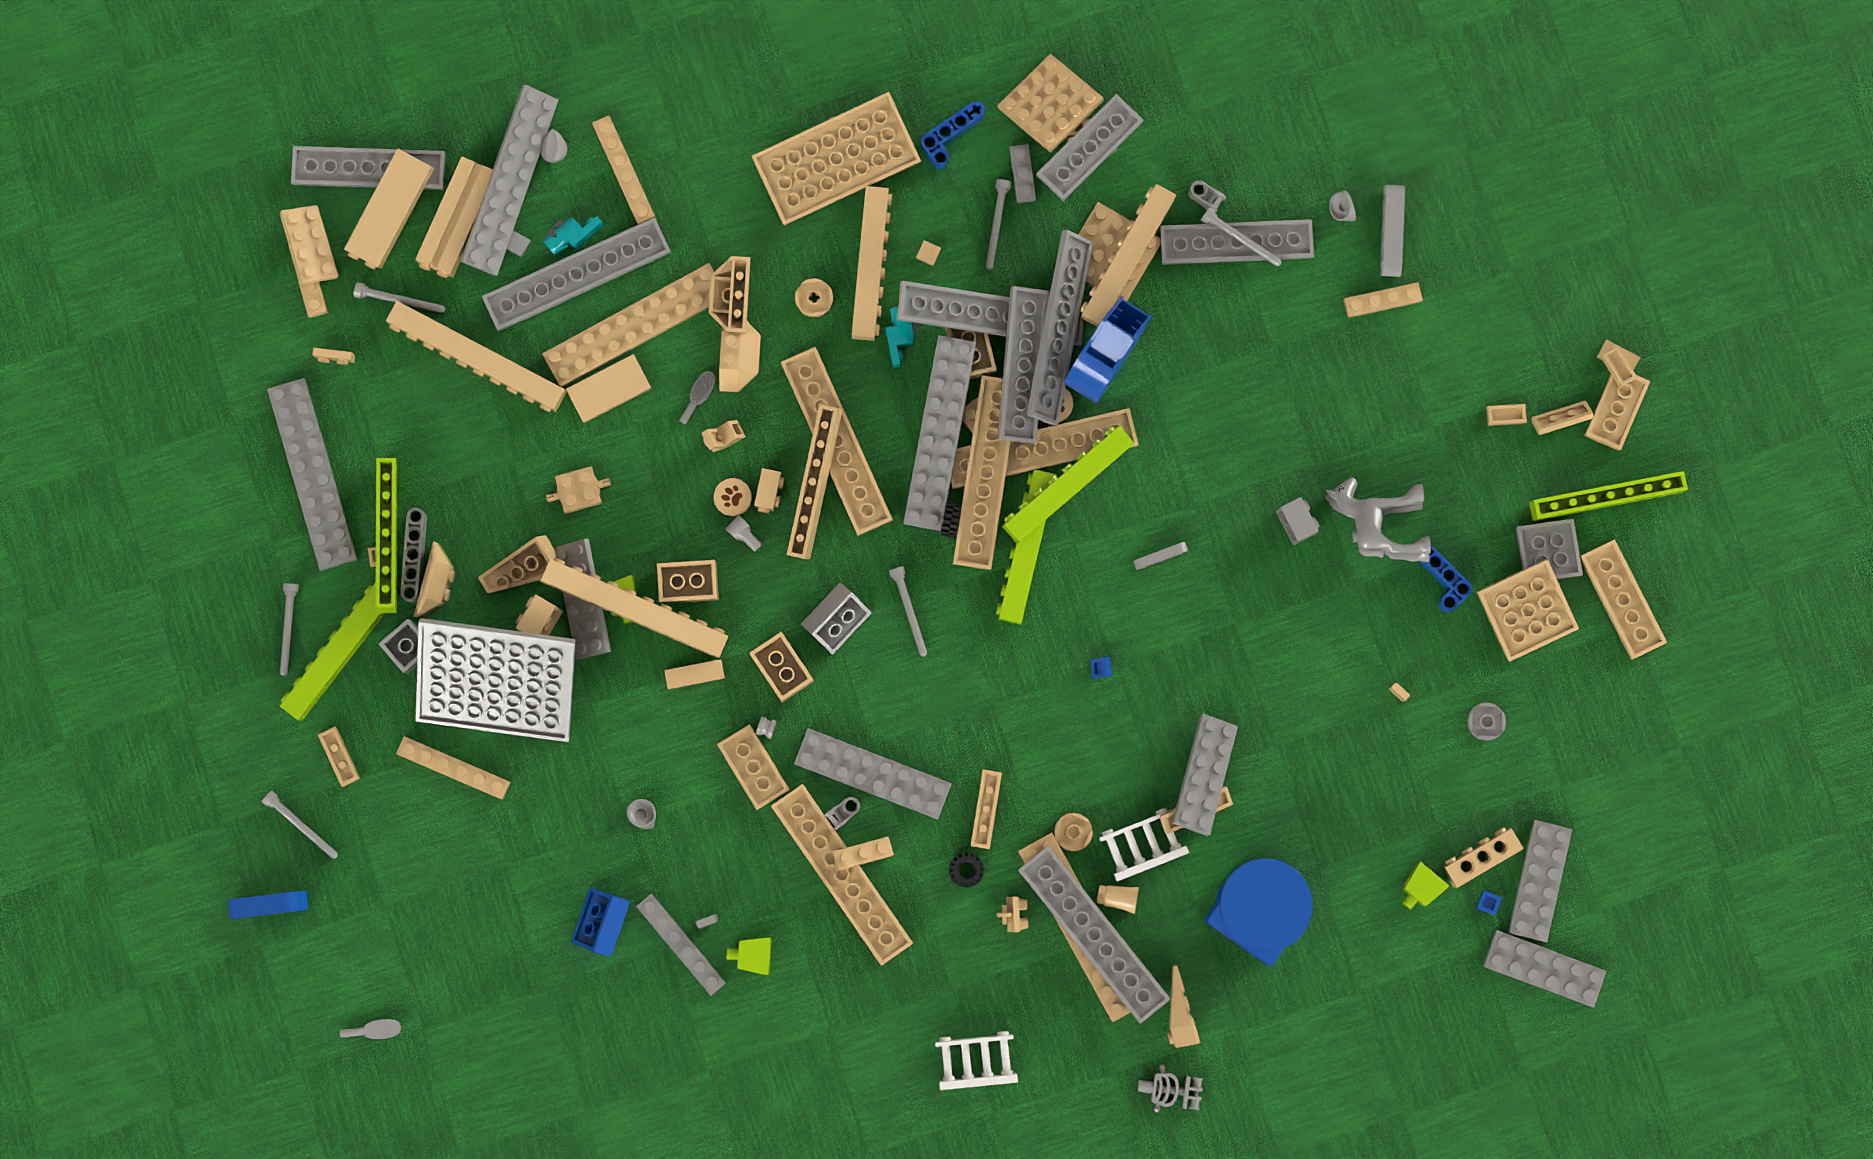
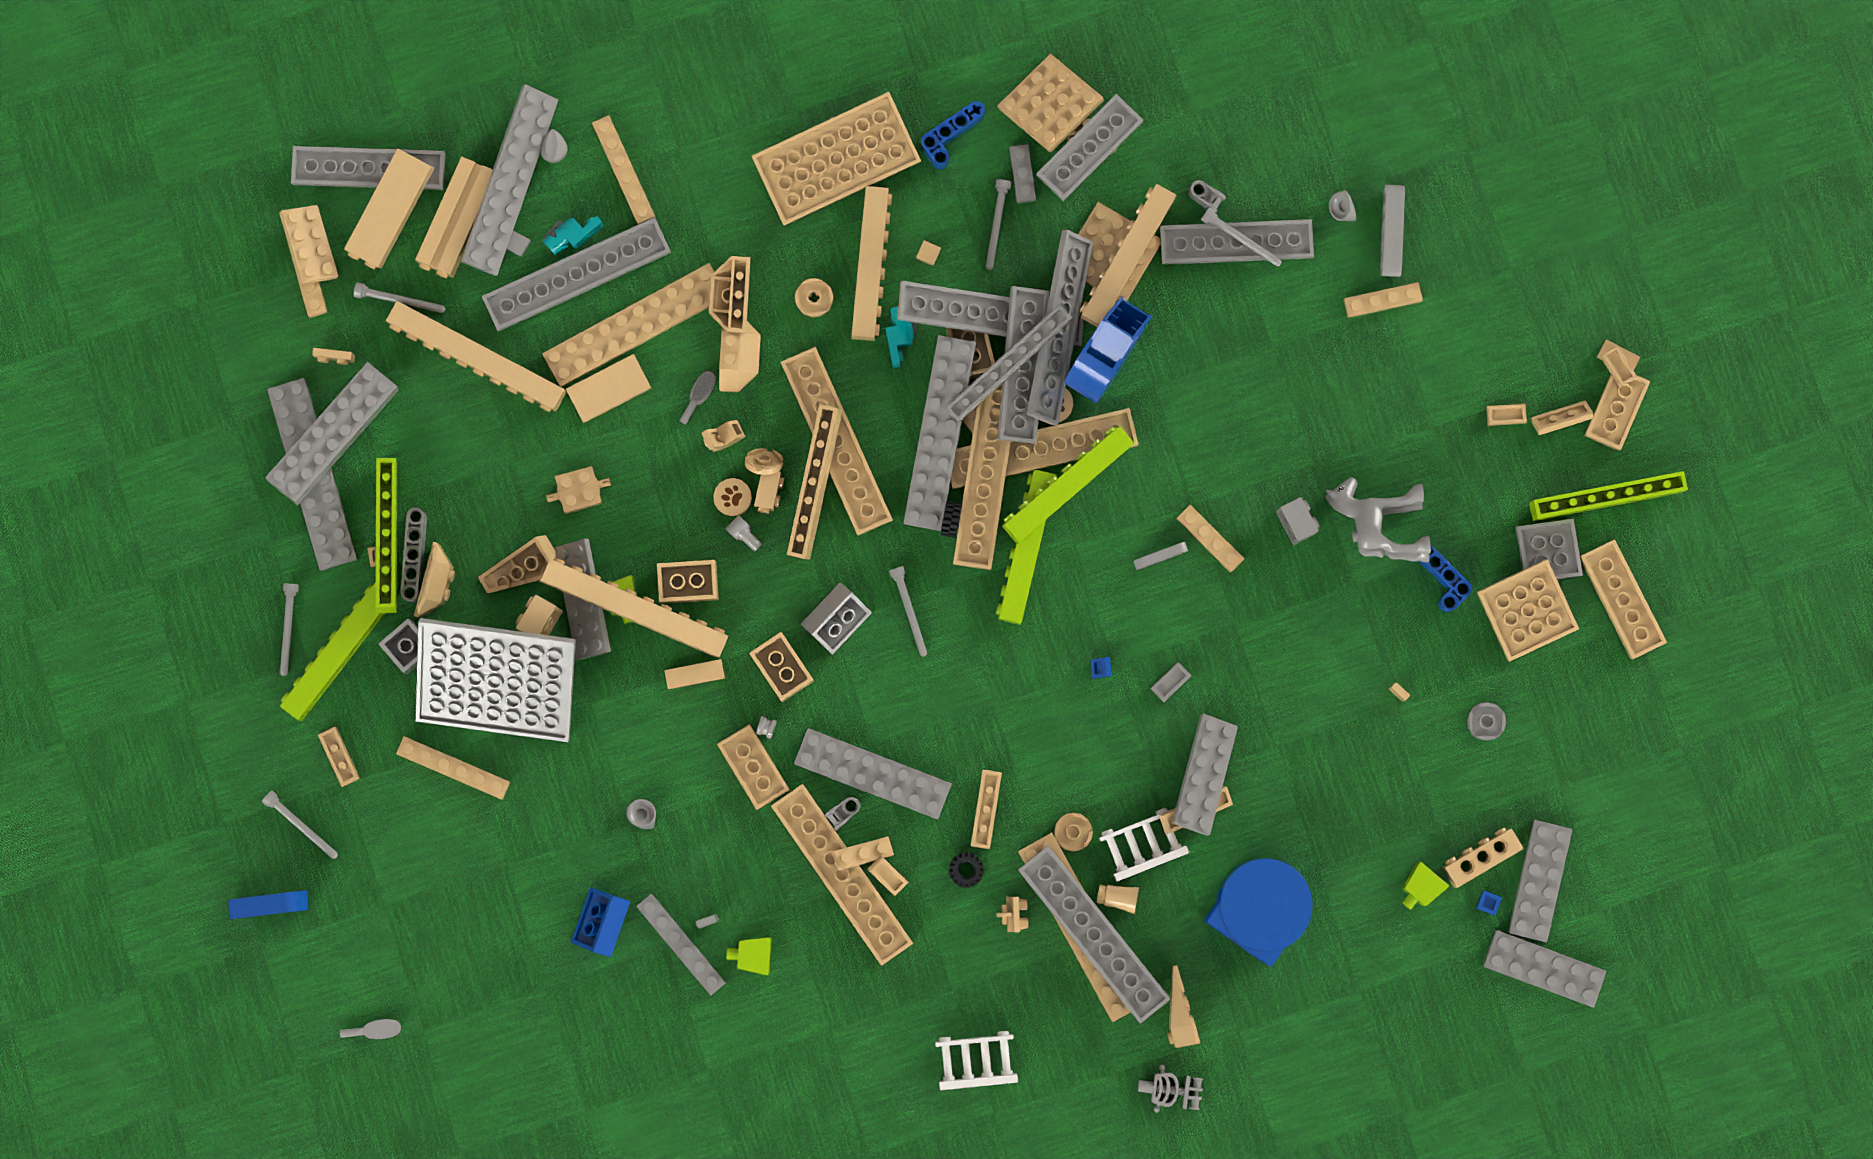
none -> light grey brick [265,362,398,506]
none -> tan tile [745,448,783,475]
none -> tan tile [868,856,908,896]
none -> light grey tile [945,304,1073,423]
none -> light grey tile [1150,662,1191,703]
none -> tan plate [1176,505,1245,573]

